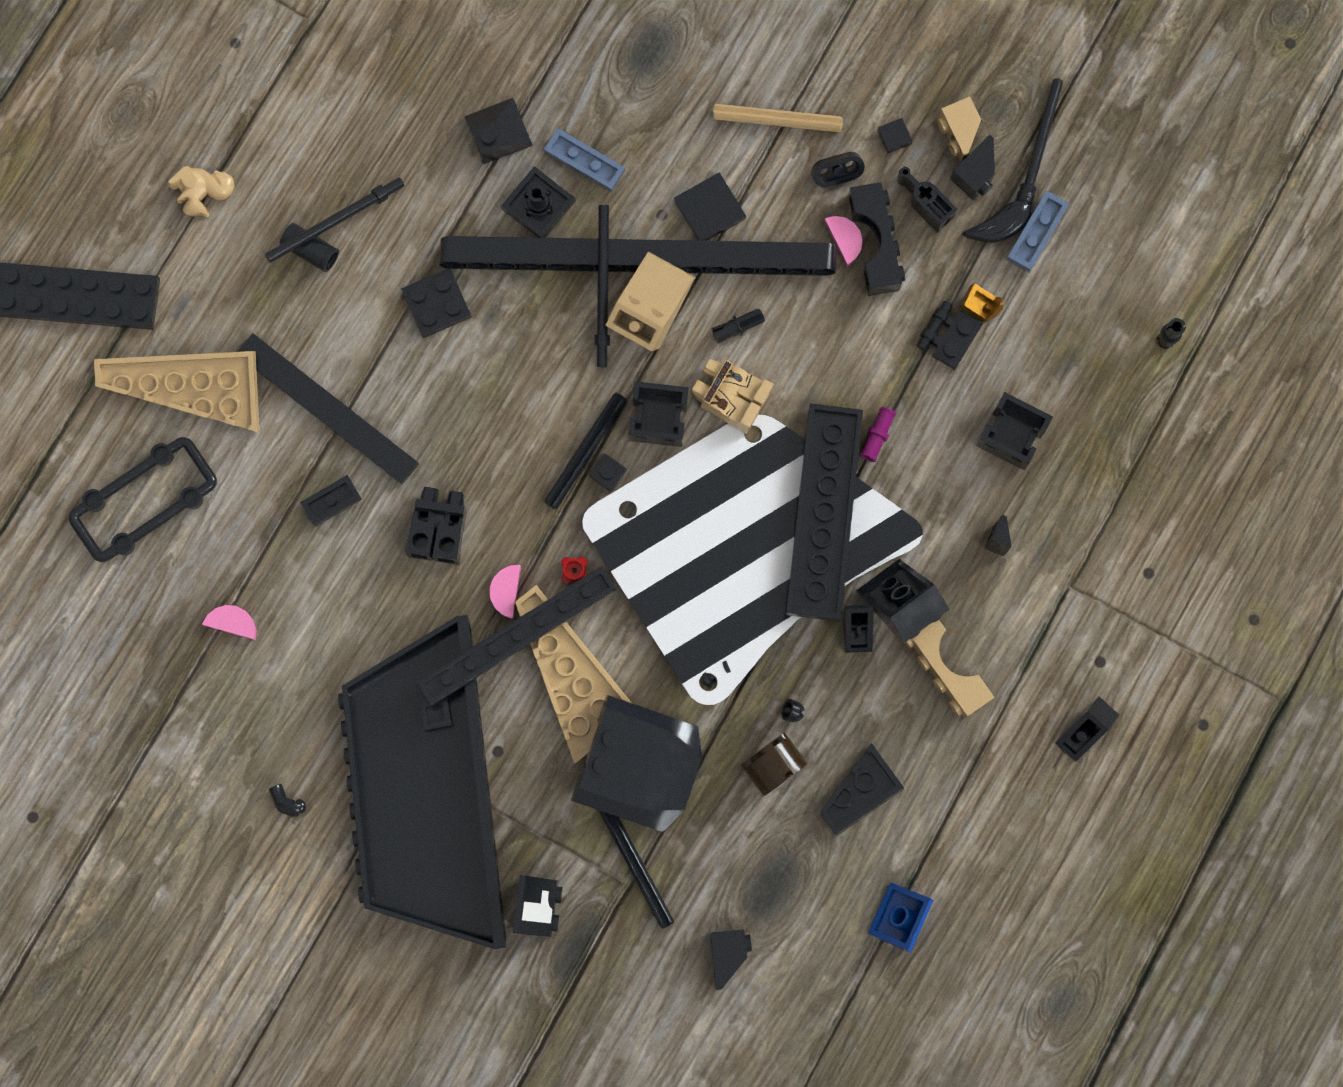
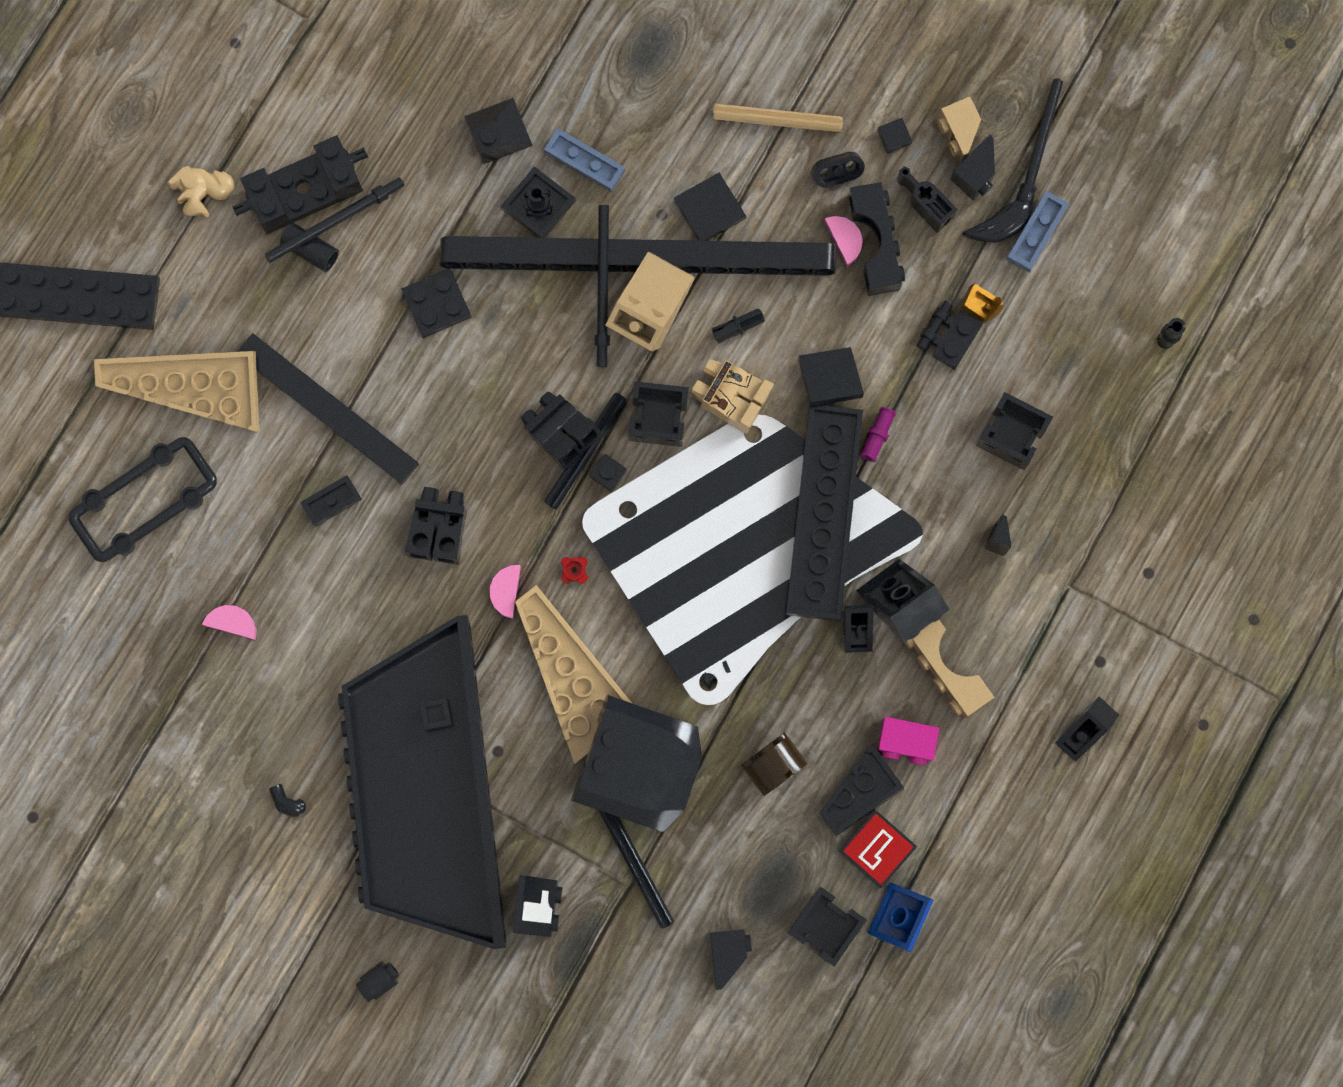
black tile [415,566,617,707] -> none
black hinge [781,699,805,722] -> none
none -> black brick [232,135,368,234]
none -> black brick [356,961,399,1002]
none -> black hips [521,392,602,471]
none -> black piece [787,887,867,967]
none -> black tile [798,347,864,407]
none -> red tile [839,810,917,889]
none -> dark pink brick [877,717,940,766]

